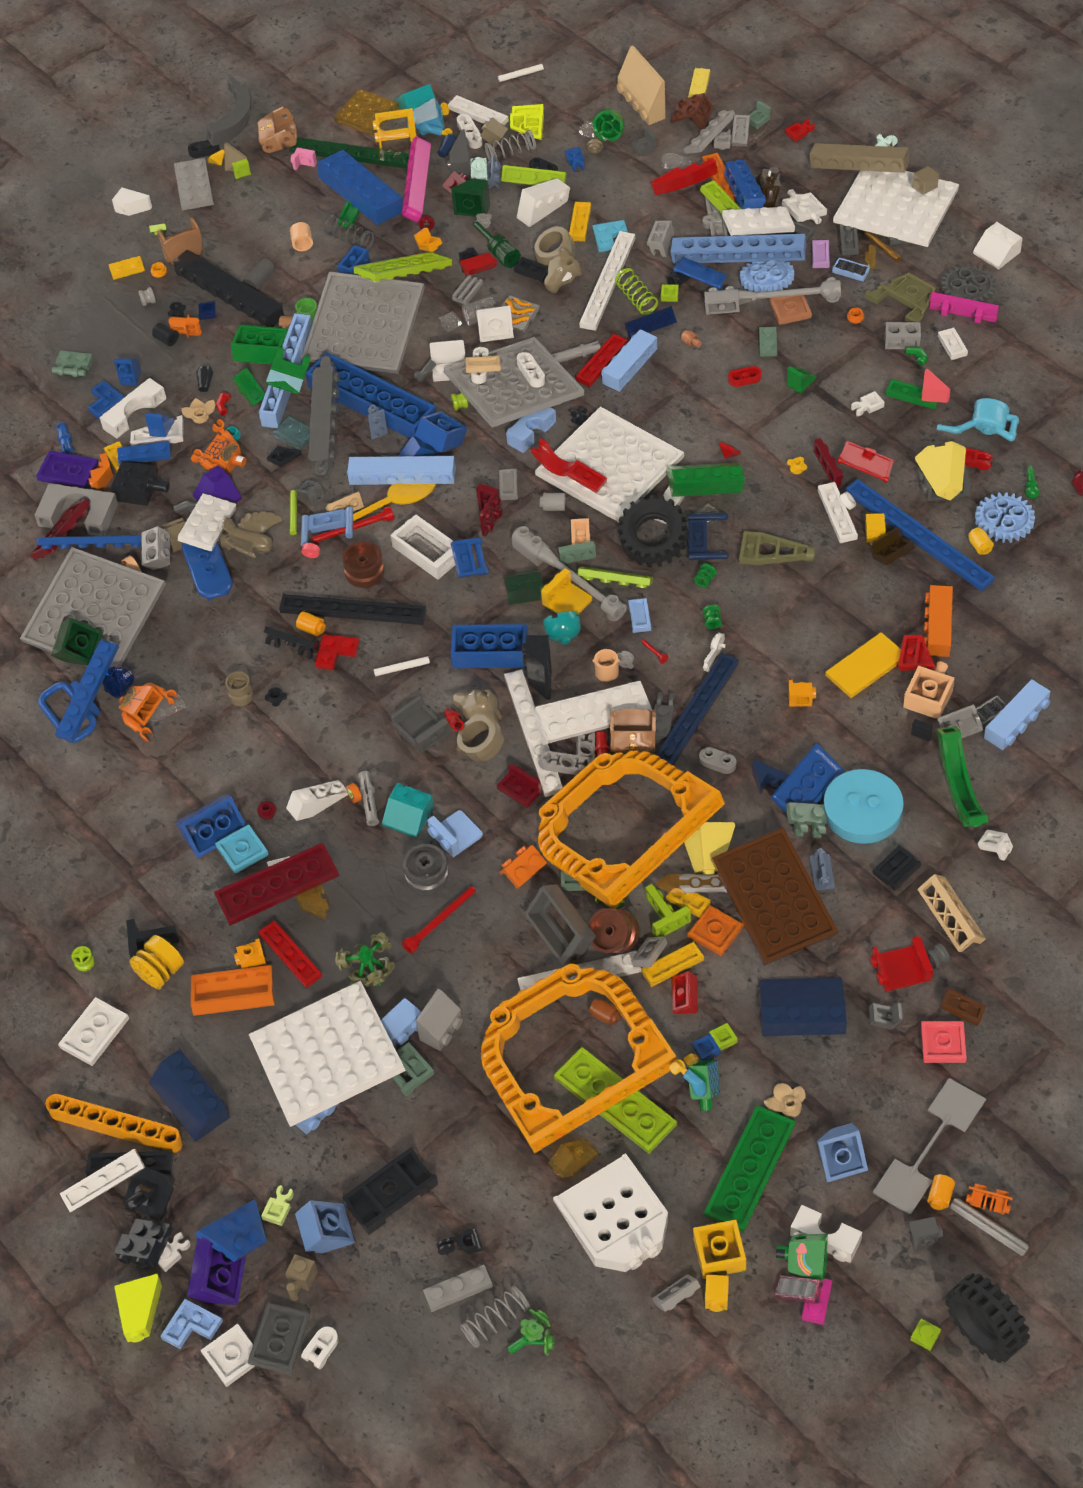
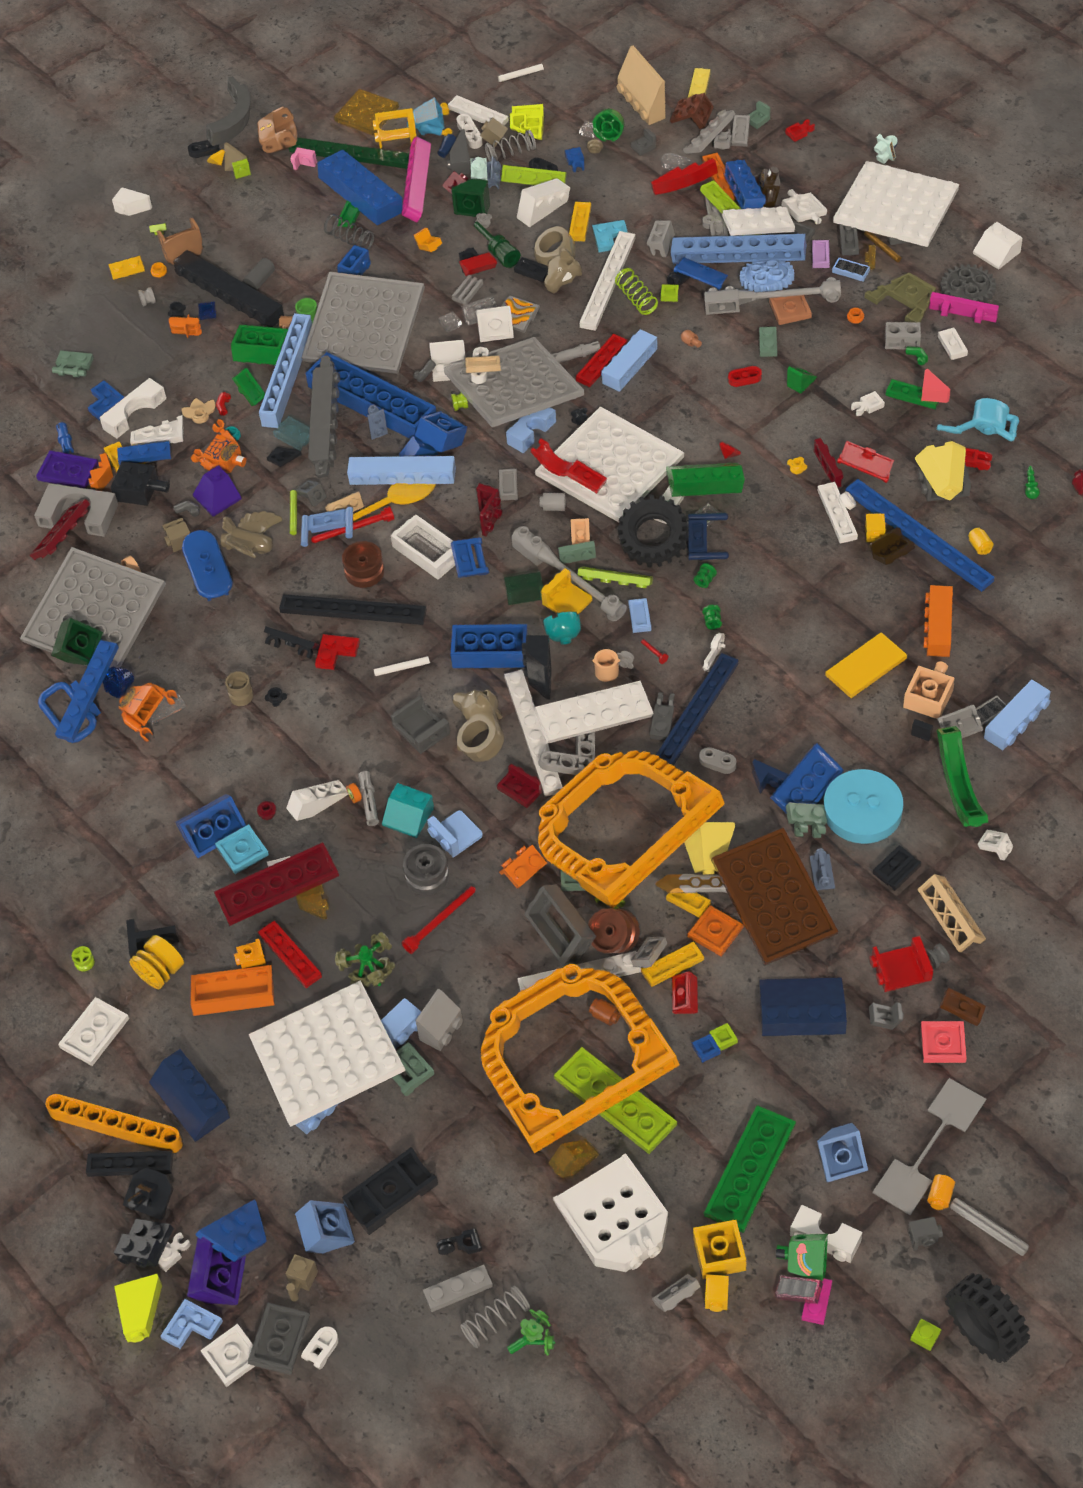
blue plate [36,536,142,549] -> none
white plate [60,1149,146,1212] -> none
blue slope [114,358,141,386] -> none
light grey brick [142,526,170,571] -> none
blue slope [145,413,175,437] -> none
black brick [152,323,179,346] -> none
light grey plate [174,158,214,211] -> none
white plate [178,493,236,552] -> none
black cone [196,366,213,392] -> none
yellowish green plate [261,1185,294,1226] -> none
green flag [266,347,311,395] -> none
light nougat piece [290,222,313,251] -> none
light orange brick [296,611,326,636] -> none
coral tile [301,543,320,558] -> none
lime plate [354,252,452,282] -> none
teal slope [394,84,436,111] -> none
dark red plate [418,215,435,231] -> none
red pin [444,707,464,731] -> none
white beam [517,352,545,387] -> none
red pin [595,731,610,756] -> none
medium nougat piece [610,708,656,754] -> none
clear blue plate [624,306,677,339] -> none
lime bracket [645,884,691,937] -> none
torso [669,1053,719,1111] -> none
olive plate [739,531,815,565] -> none
tan plate [764,1083,806,1118] -> none
light orange brick [788,680,816,707] -> none
dark tan brick [809,143,910,173] -> none
red wing [898,635,936,671] -> none
dark tan brick [912,166,939,195] -> none
orange hinge [966,1183,1013,1215] -> none
light blue gear [975,492,1035,543] -> none

